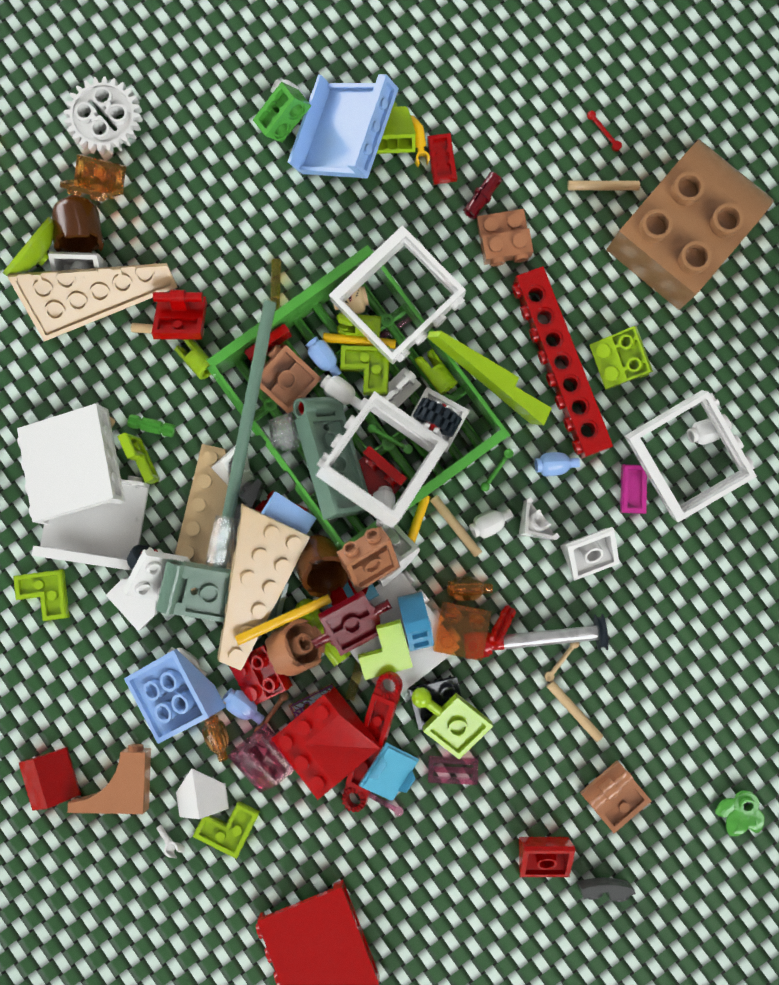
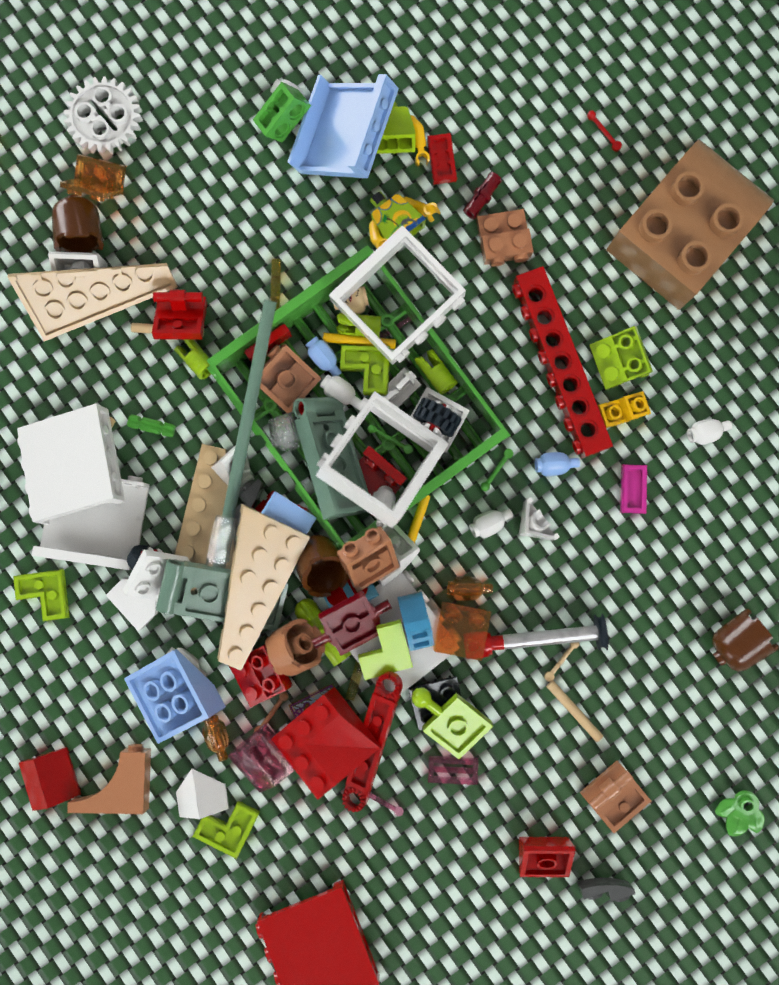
lime dish [3,217,54,276] -> none
lime tile [117,433,160,484] -> none
white hand [156,825,185,859] -> none
light blue plant [222,688,265,724] -> none
yellow bar [235,594,332,645] -> none
medium azure piece [359,742,419,801] -> none
lime slope [427,331,552,426] -> none
tan bar [430,495,482,557] -> none
red axle [487,605,516,647] -> none
white slope [560,527,619,581] -> none
tan bar [567,181,640,191] -> none
white window [624,390,757,522] -> none
none -> torso [369,191,441,249]
none -> yellow slope [598,391,651,429]
none -> reddish brown cylinder [712,608,779,671]

